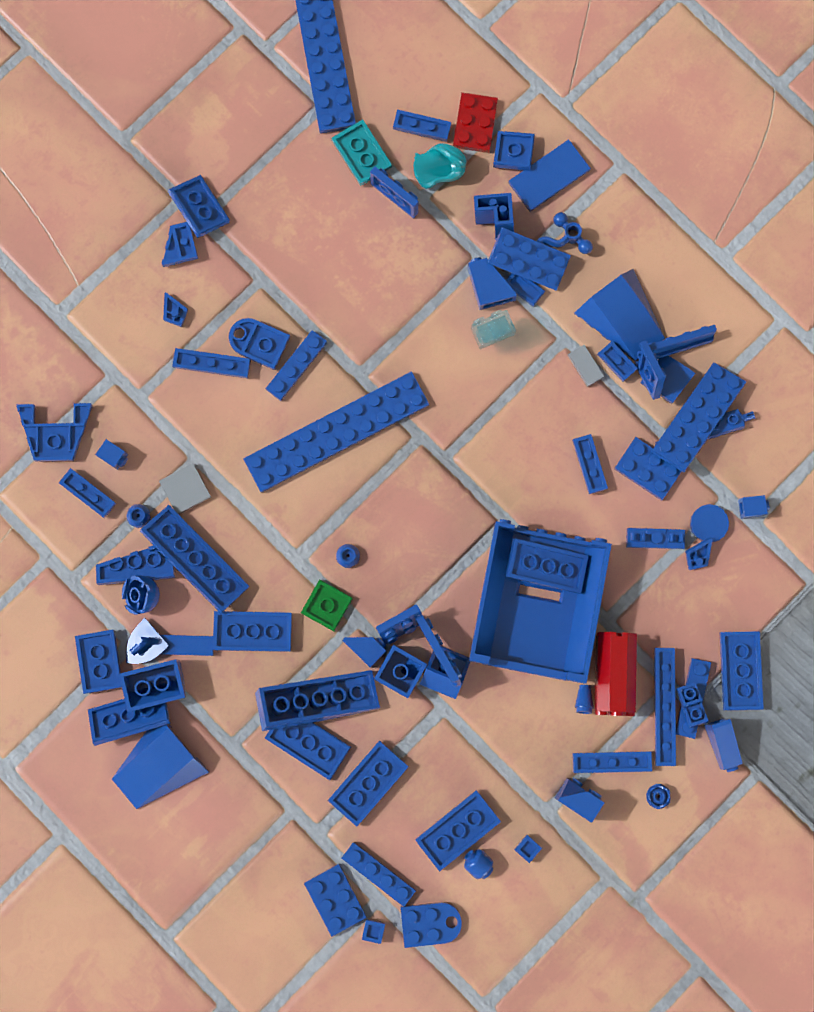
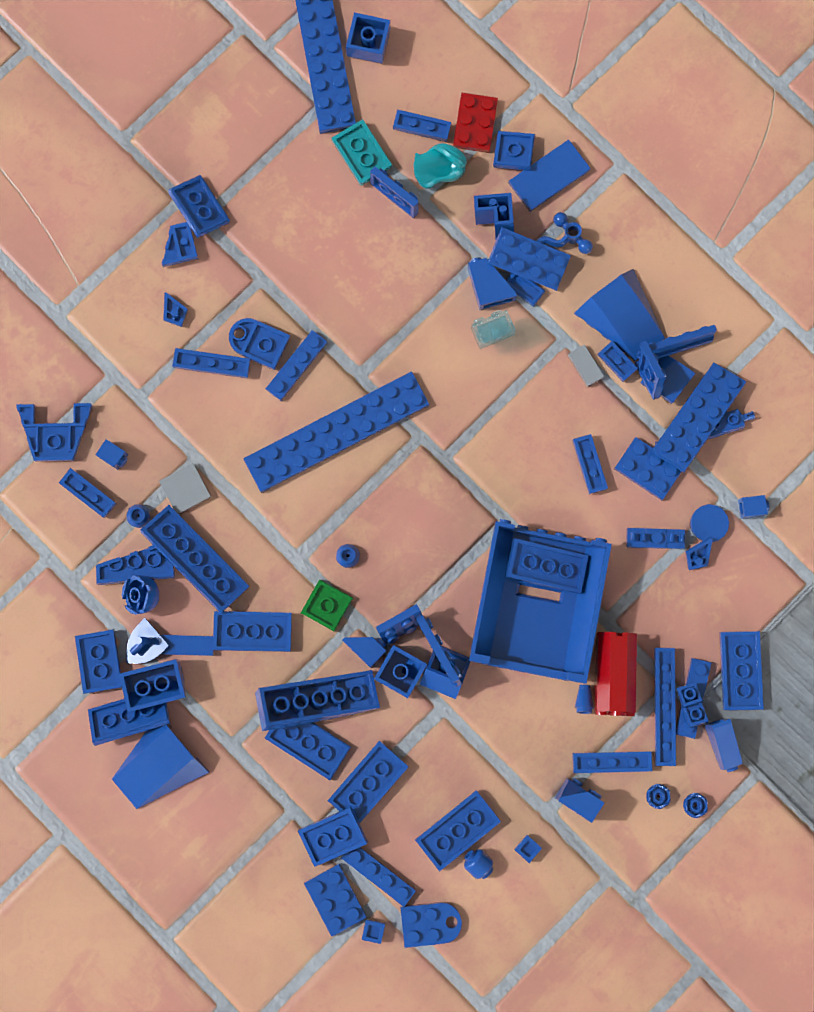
none -> blue plate [298,806,368,867]
none -> blue brick [346,12,391,64]
none -> blue plate [683,793,708,818]

